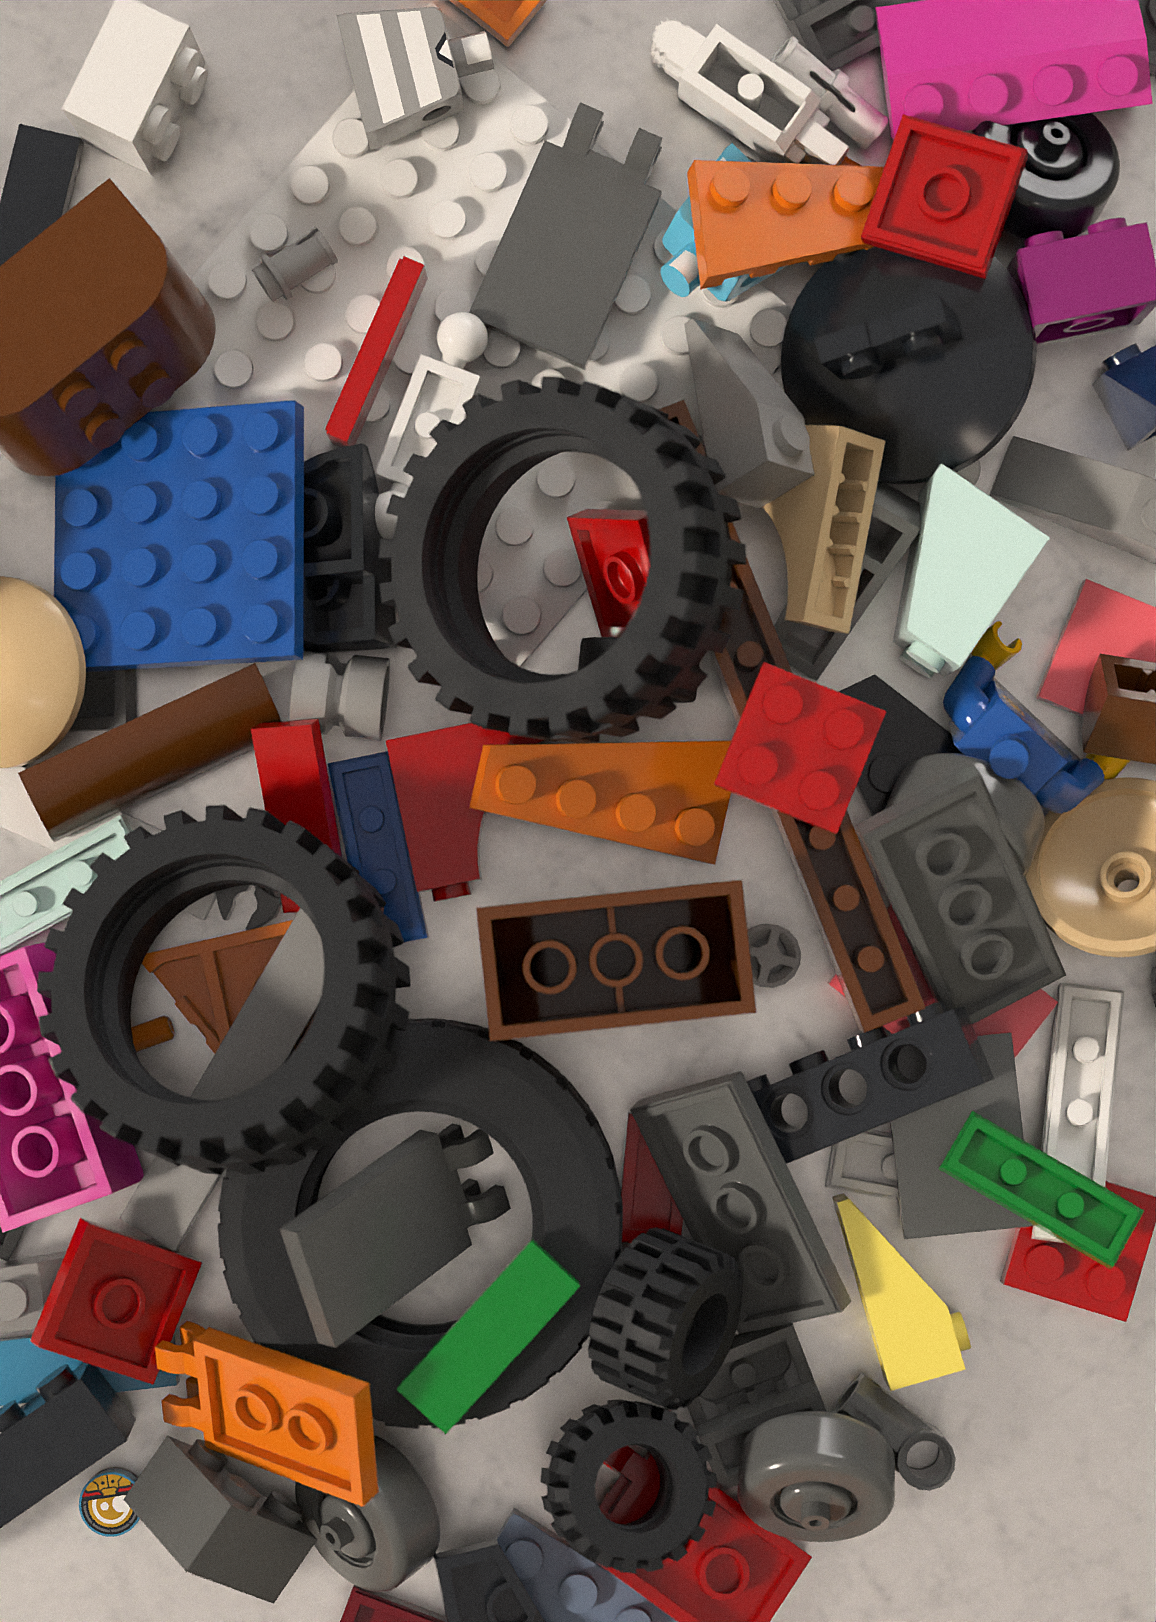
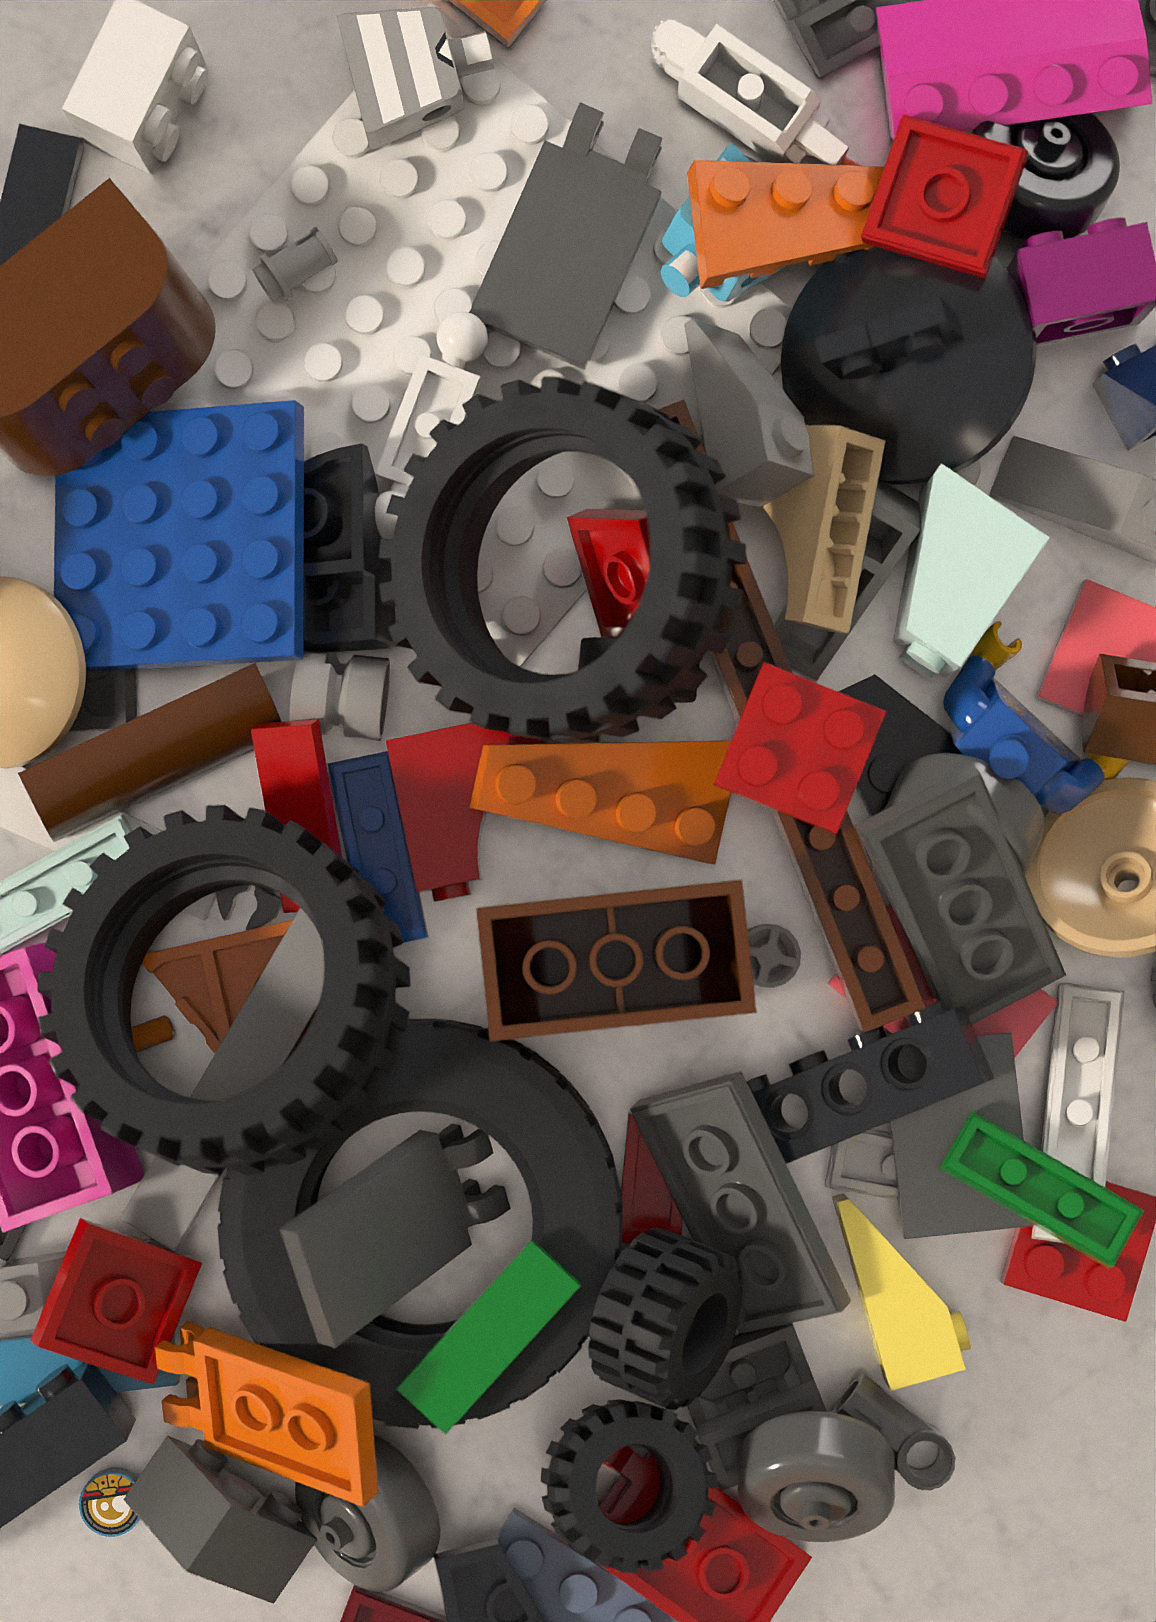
red tile [325,256,428,447] -> none
white pin [770,36,889,150] -> none

